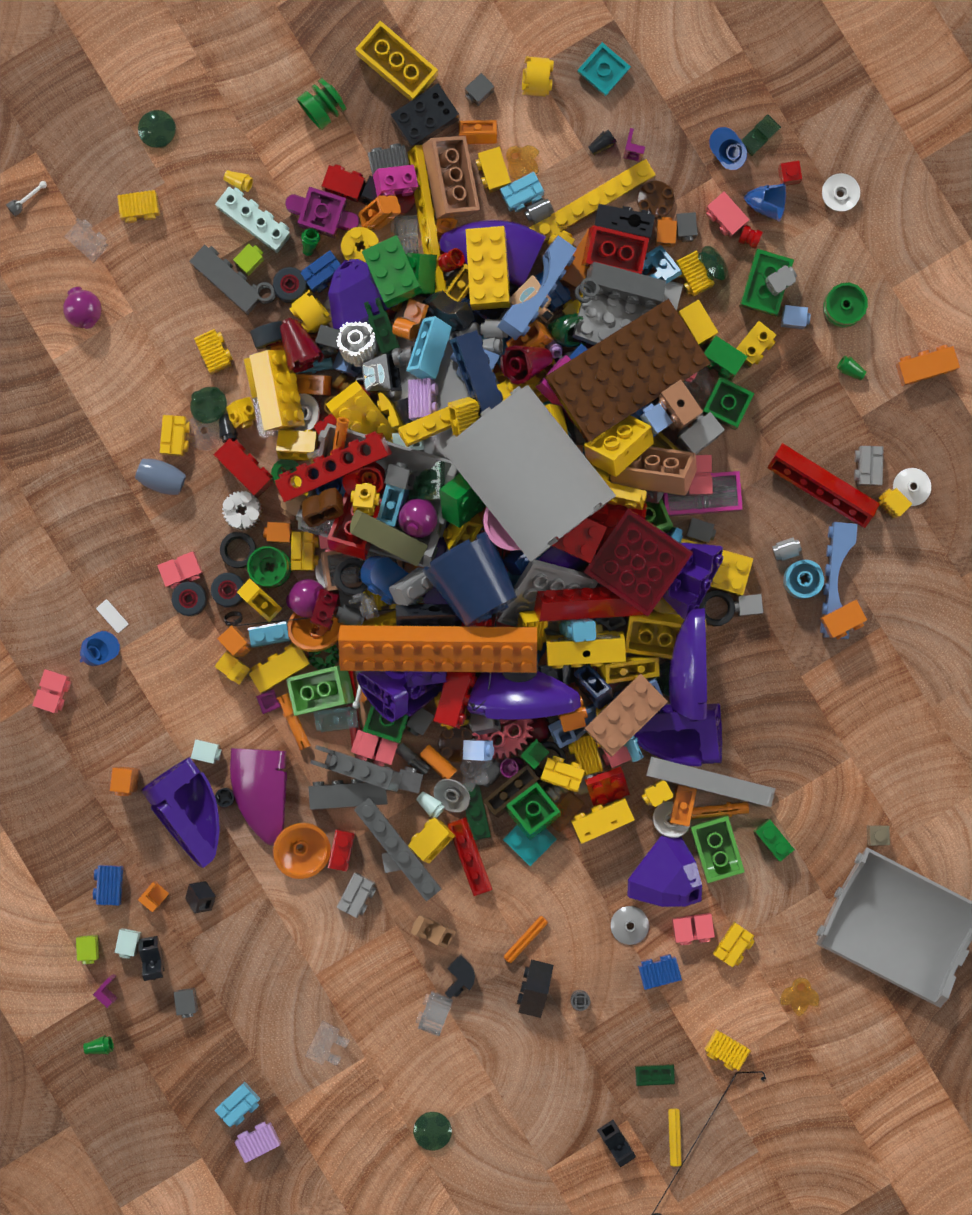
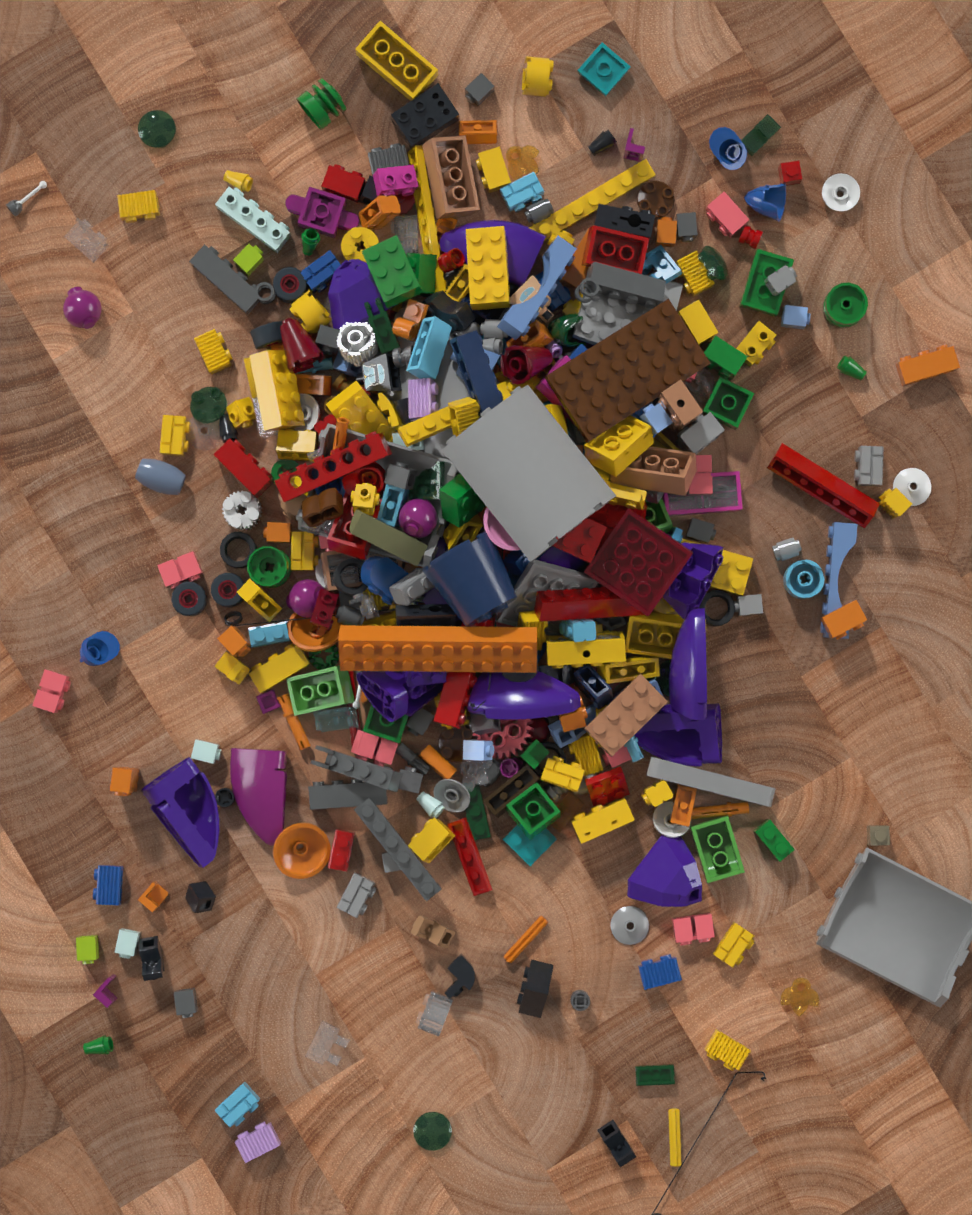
white sticker [96,599,128,633] -> none

